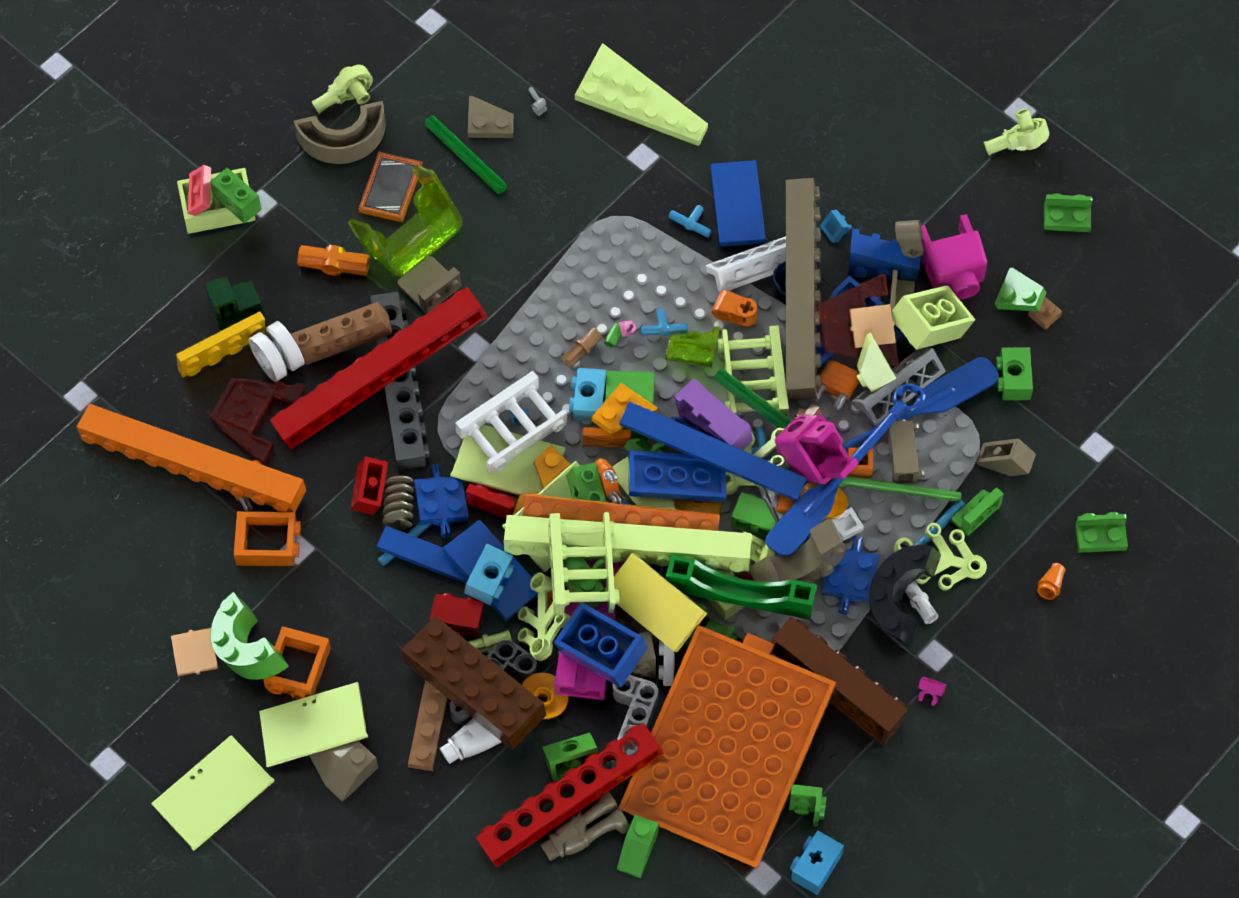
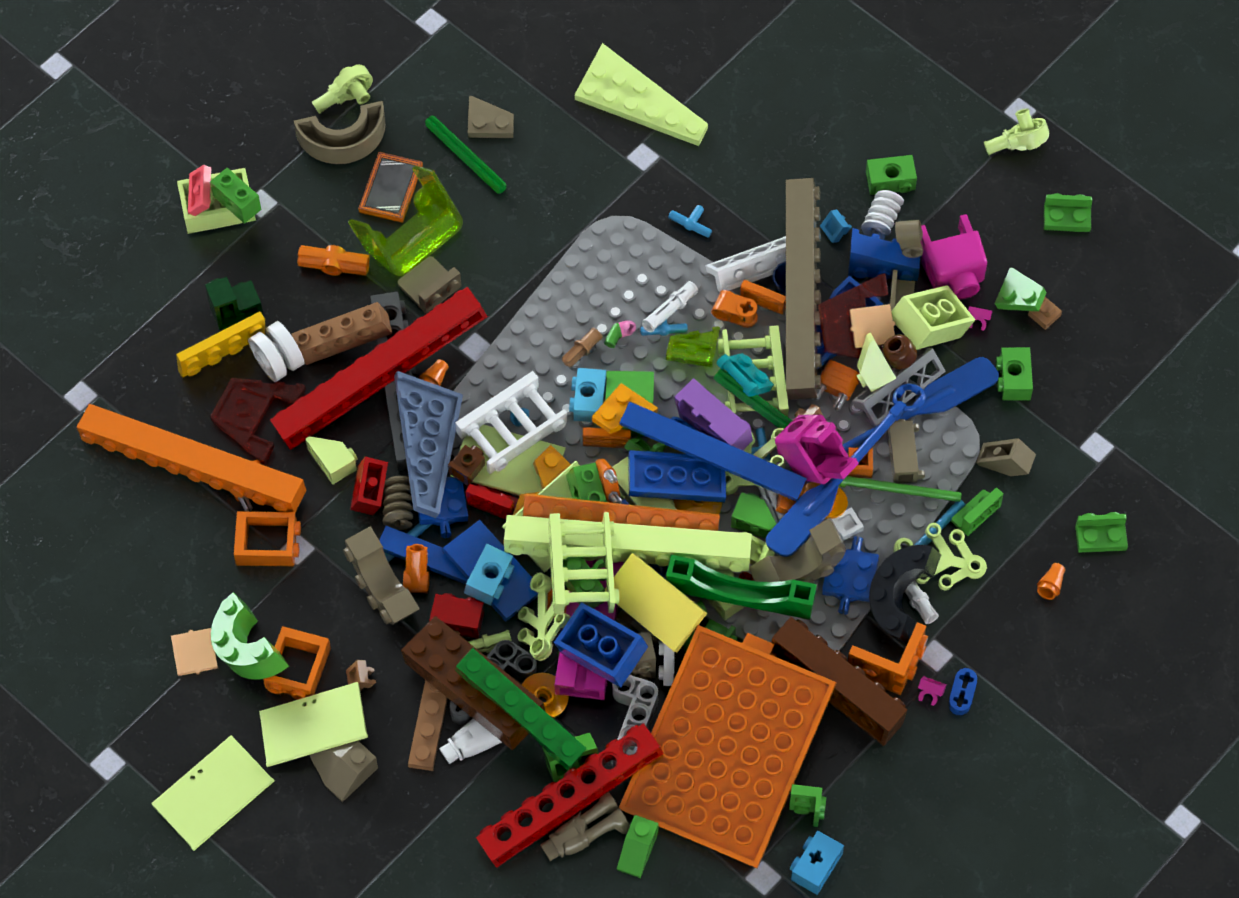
light grey hand [528,87,547,116] -> none
blue piece [710,160,766,247] -> none
none -> yellowish green slope [306,436,358,484]
none -> dark tan brick [343,526,420,625]
none -> medium nougat tile [346,660,376,691]
none -> sand blue wing [394,371,463,518]
none -> orange piece [403,544,429,594]
none -> orange cone [419,359,449,386]
none -> reddish brown brick [448,445,485,486]
none -> green arch [455,648,586,770]
none -> white pin [642,281,698,333]
none -> teal plate [716,353,774,397]
none -> orange tile [740,280,786,314]
none -> orange bracket [847,622,928,695]
none -> white piece [861,190,904,240]
none -> bright green brick [866,155,917,195]
none -> reddish brown head [883,334,917,370]
none -> blue beam [949,668,977,715]
none -> dark pink tile [968,306,992,331]

